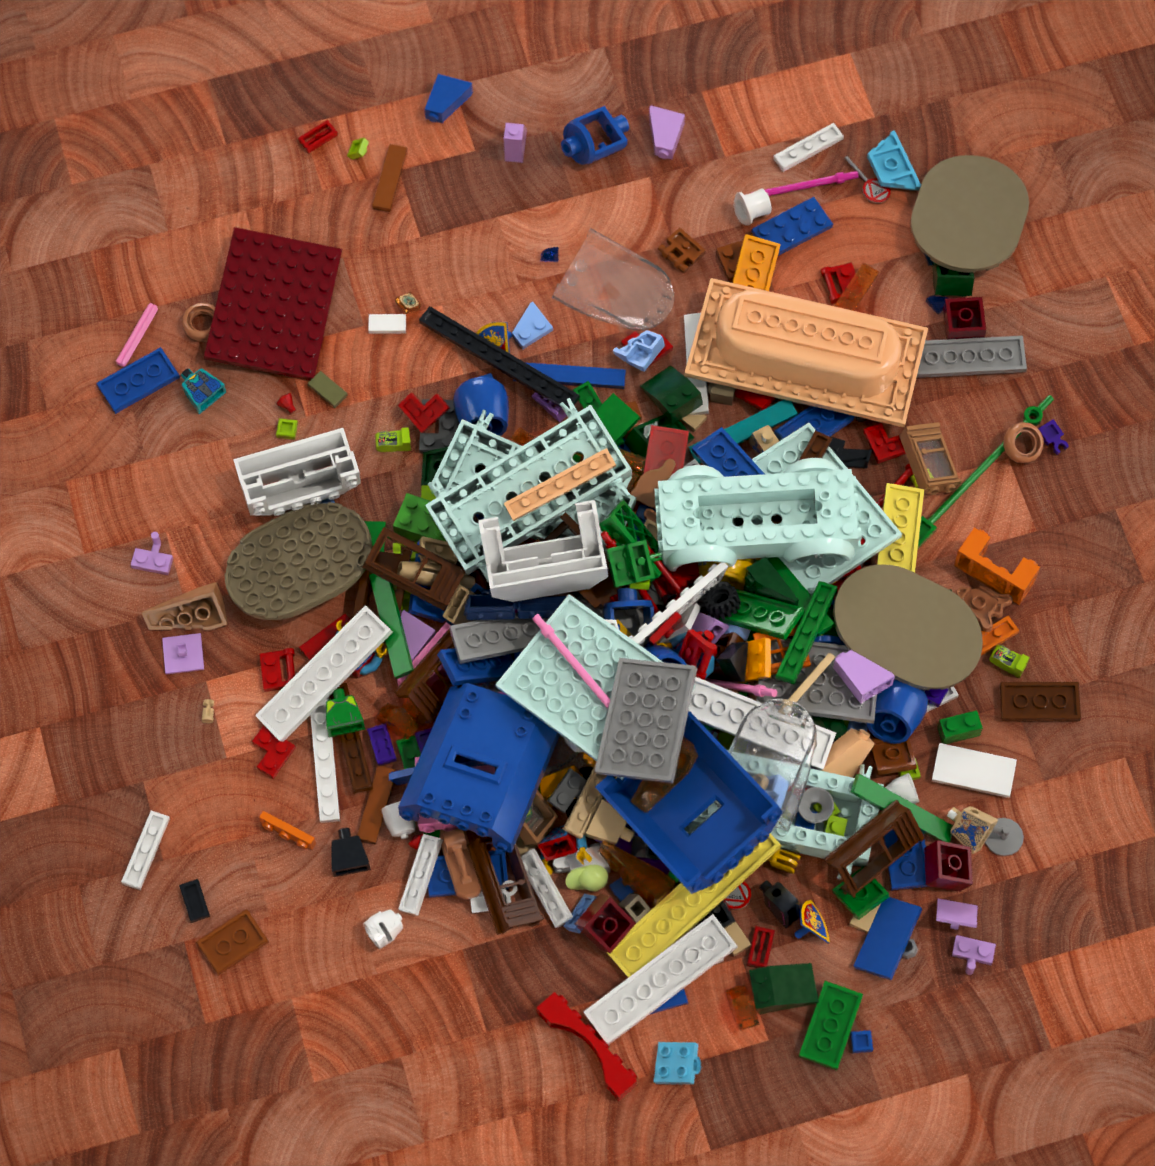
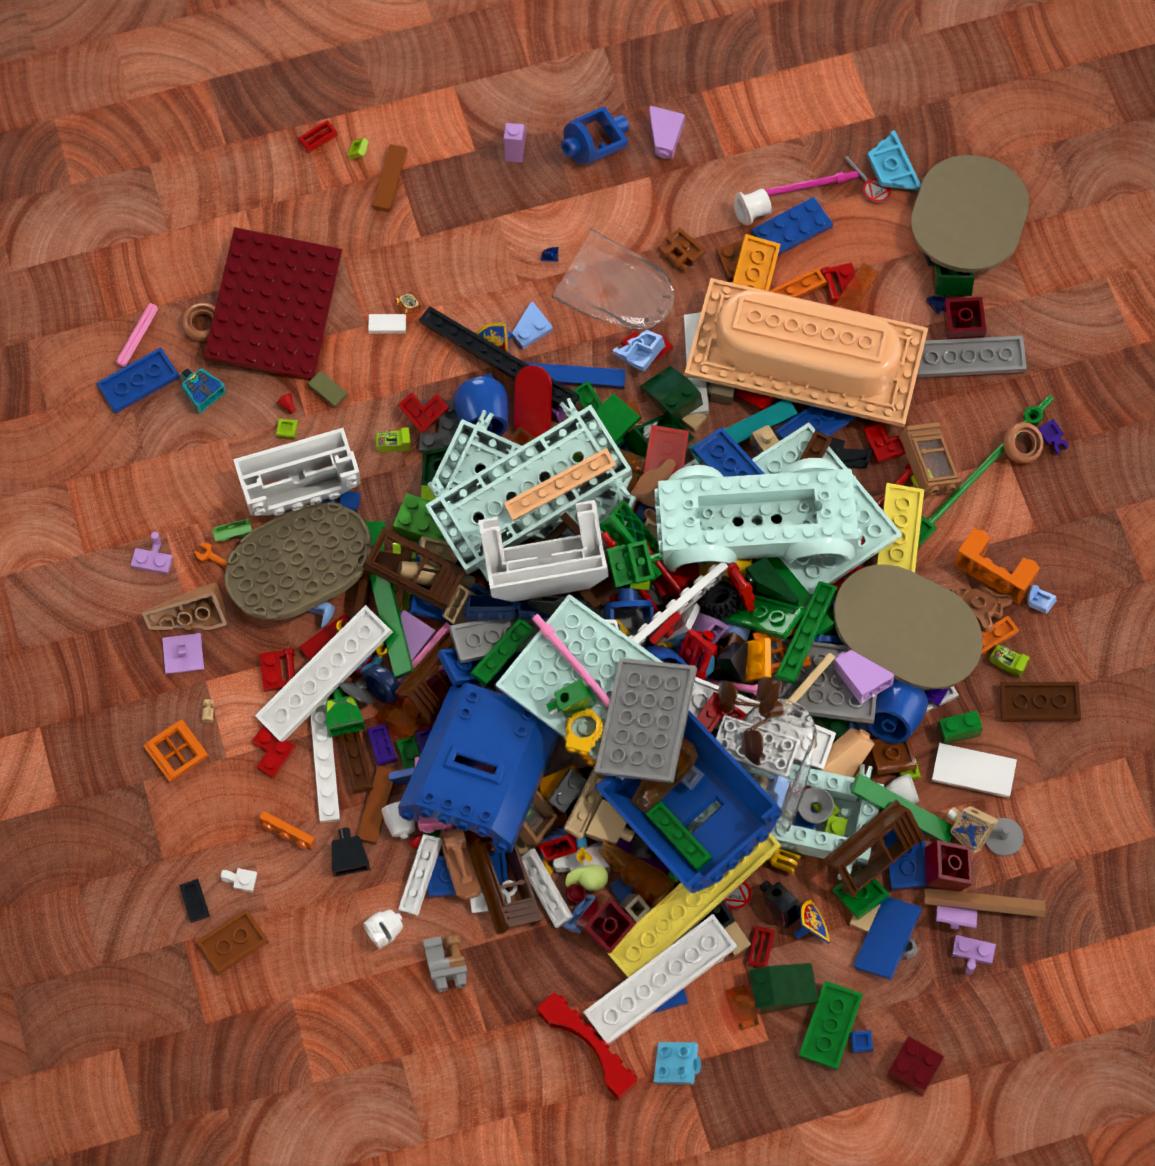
white tile [121,811,170,890] -> none
blue slope [425,74,473,123] -> none
white tile [773,123,844,172] -> none
none -> orange piece [143,720,209,782]
none -> orange bar [195,543,227,568]
none -> bright green plate [212,518,252,541]
none -> white plate [221,868,258,893]
none -> light blue plate [308,602,335,627]
none -> blue tile [339,491,361,513]
none -> dark grey dish [339,680,374,704]
none -> dark blue wheel [364,664,399,704]
none -> light grey hips [423,935,468,992]
none -> green tile [471,619,535,687]
none -> red tile [514,365,552,441]
none -> pearl dark grey slope [528,596,566,616]
none -> green torso [546,679,596,716]
none -> yellow piece [564,708,604,756]
none -> dark red plate [566,884,586,904]
none -> green tile [646,801,713,872]
none -> sand blue tile [676,761,705,790]
none -> red plate [696,691,747,733]
none -> white tile [716,715,800,778]
none -> reddish brown plant [717,678,783,765]
none -> red plate [727,562,756,612]
none -> orange plate [769,267,827,298]
none -> dark red brick [887,1036,944,1097]
none -> medium nougat tile [924,888,1046,917]
none -> light blue plate [1027,585,1057,614]

